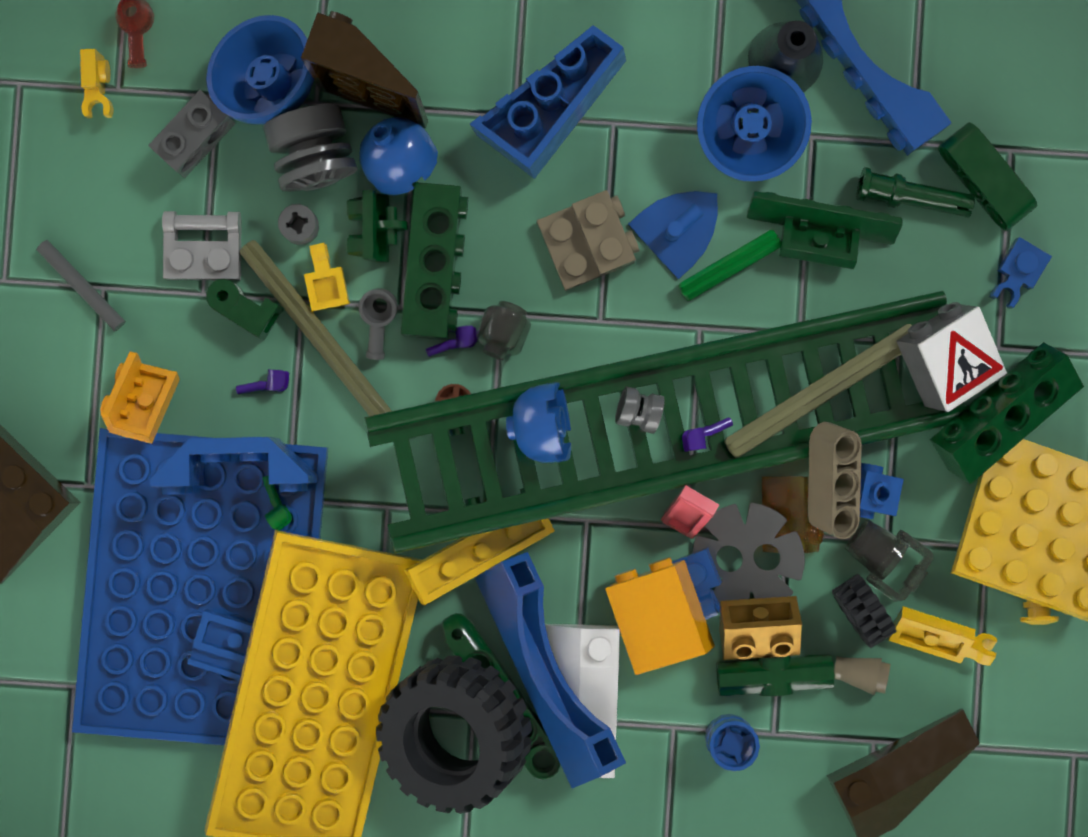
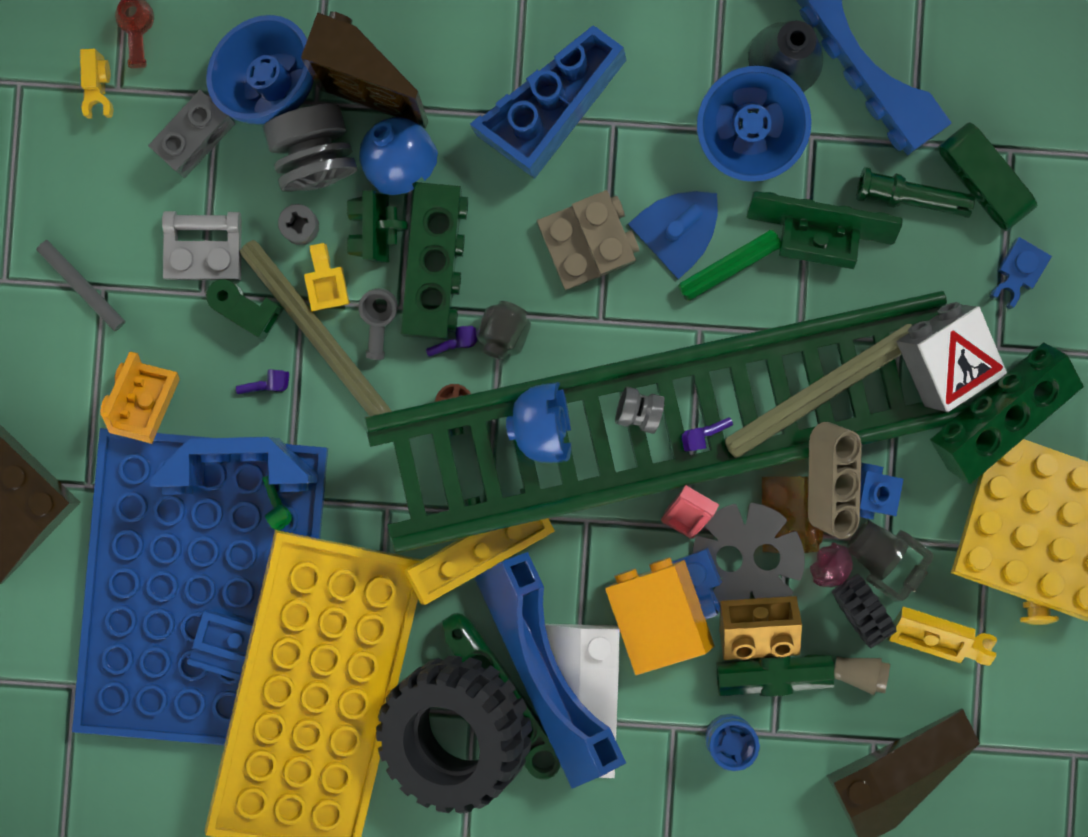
none -> clear pink plate [810,542,853,588]

